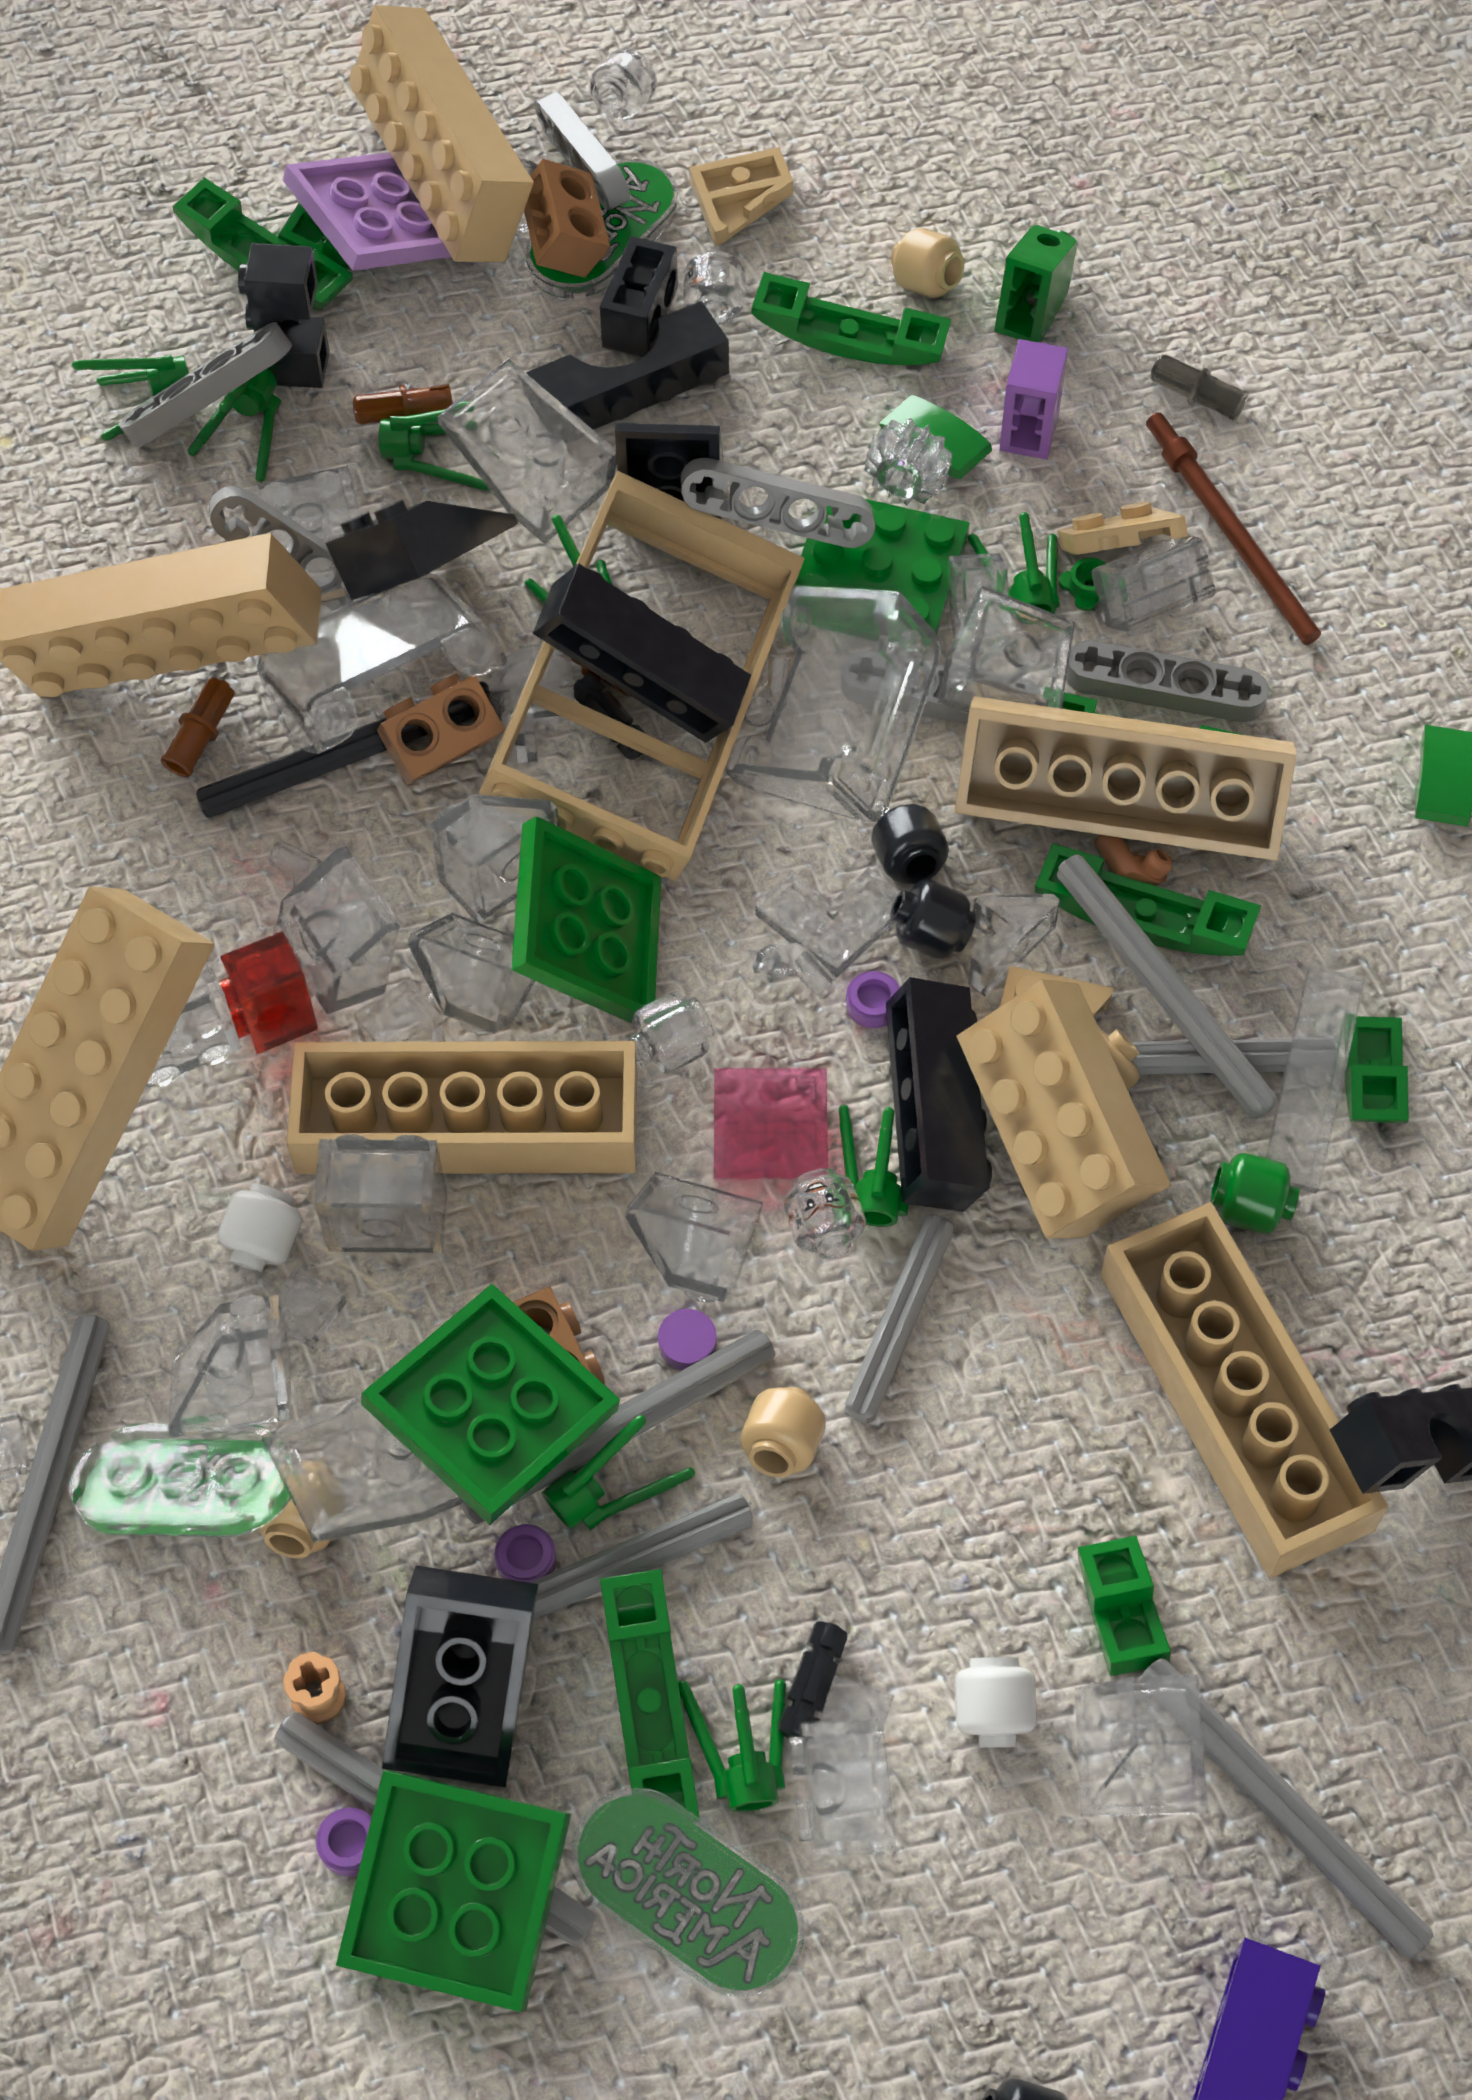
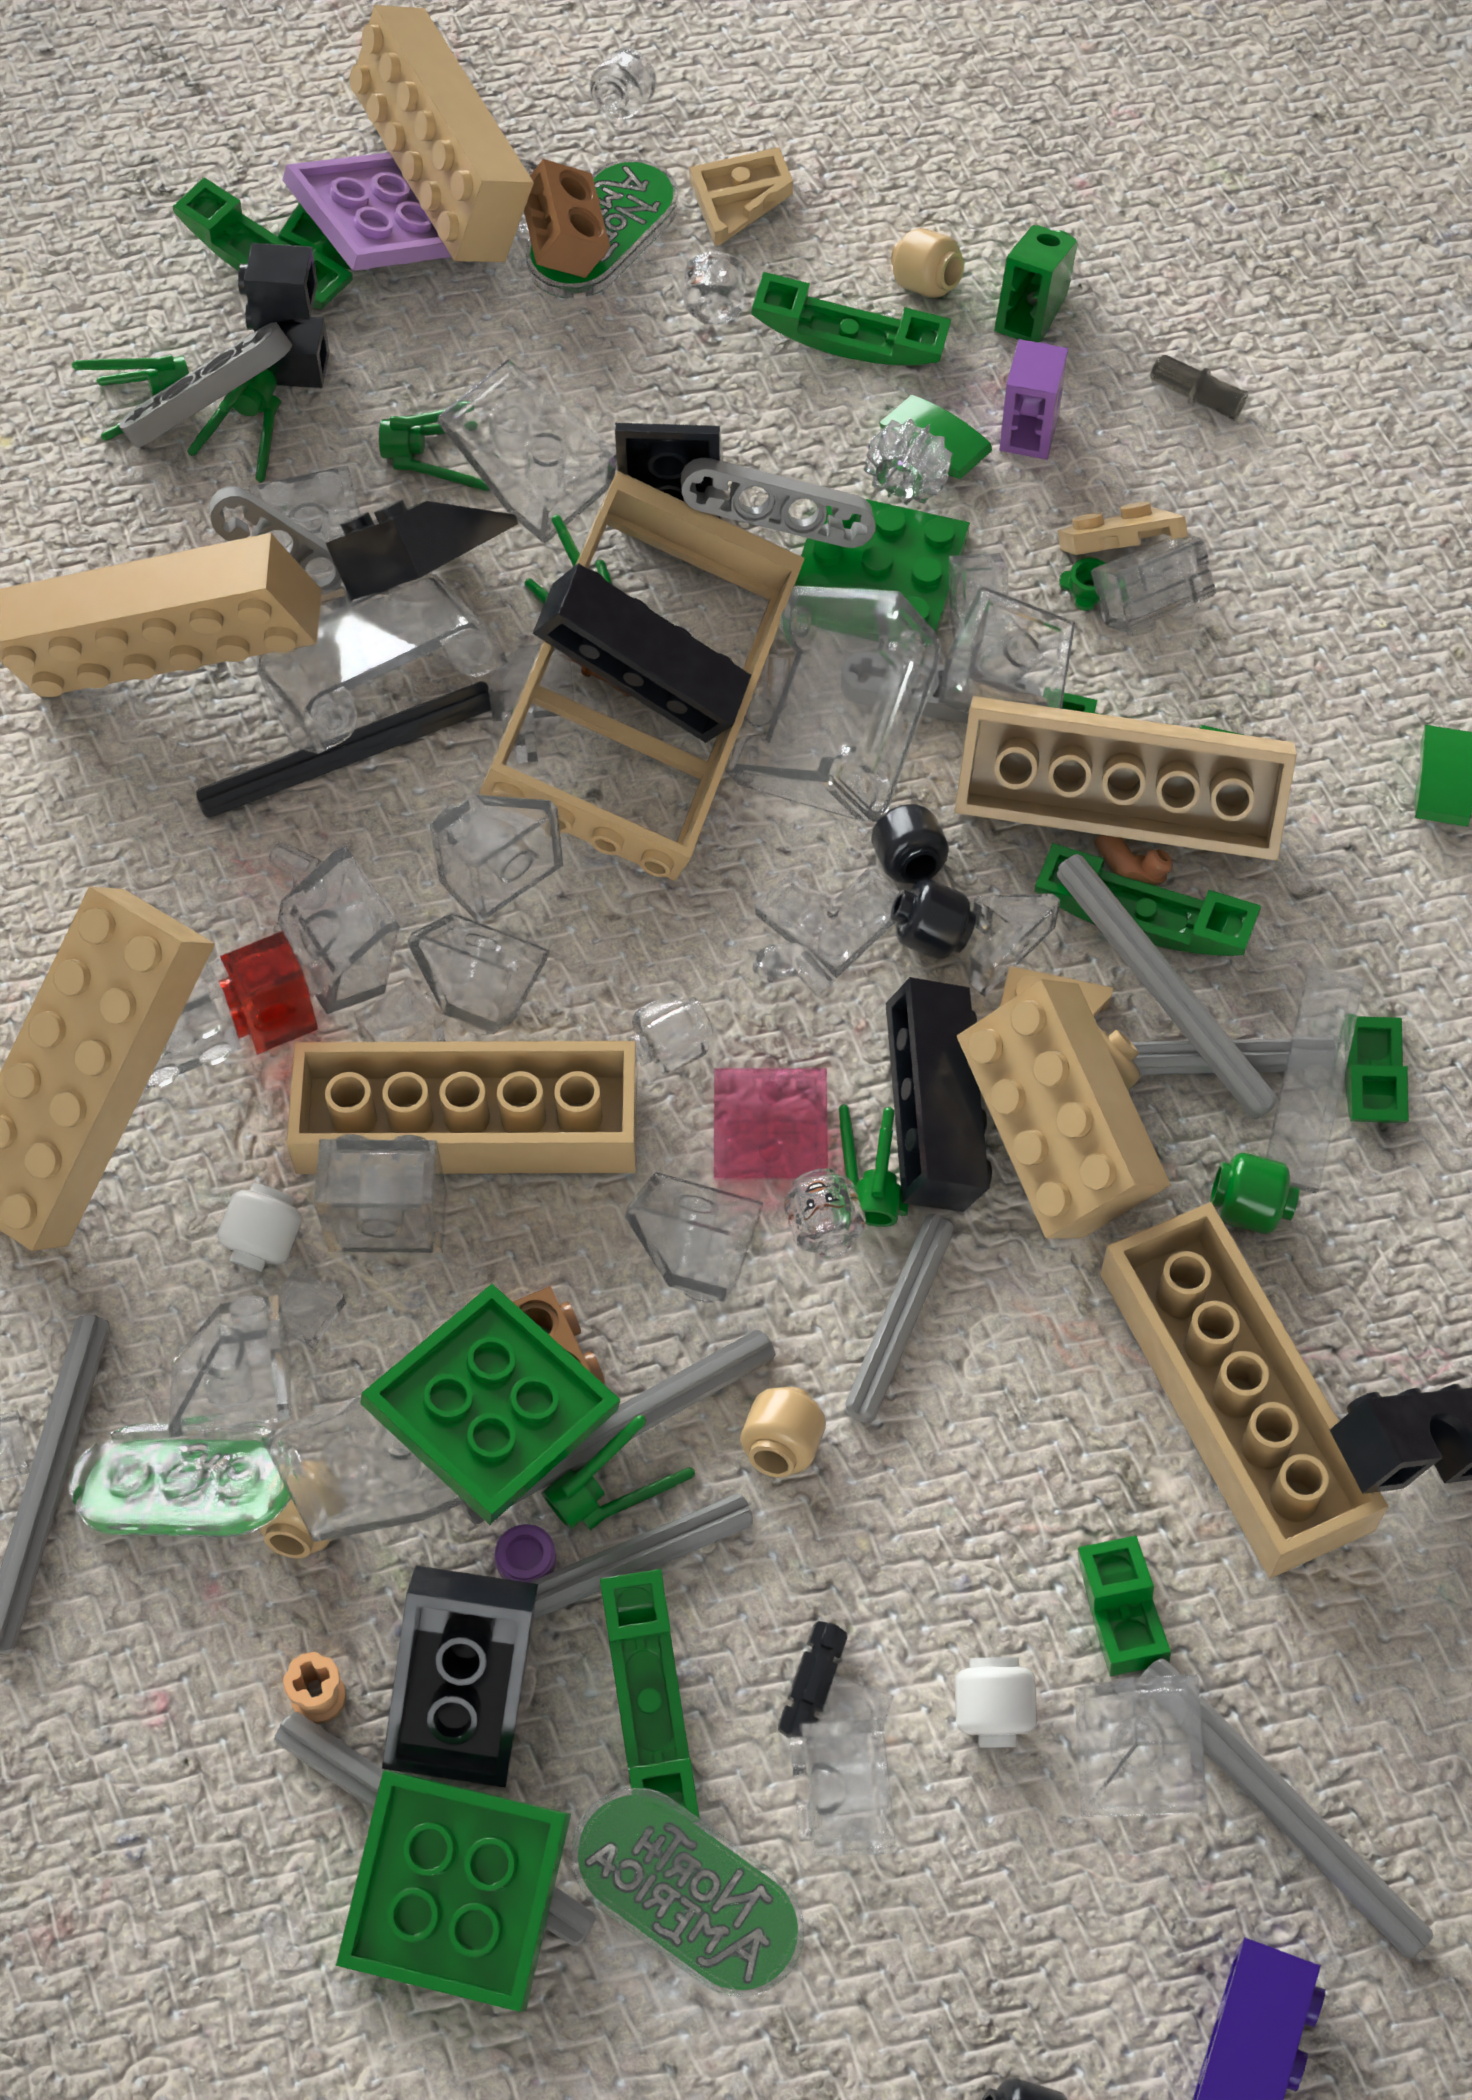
dark orange axle [160,677,235,778] -> none
medium lavender tile [316,1808,372,1877] -> none
dark orange axle [353,384,453,424] -> none
medium nougat brick [377,673,505,786] -> none
green plate [511,816,662,1027] -> none
black arch [526,301,729,446] -> none
light grey beam [534,91,631,211] -> none
black axle [573,674,646,760] -> none
black brick [599,236,678,357] -> none
medium lavender tile [658,1309,717,1370] -> none
green plant [678,1679,786,1812] -> none
medium lavender tile [846,971,900,1028] -> none
green plant [968,512,1060,624] -> none
light grey beam [1065,640,1269,722] -> none
copper bar [1146,412,1321,645] -> none

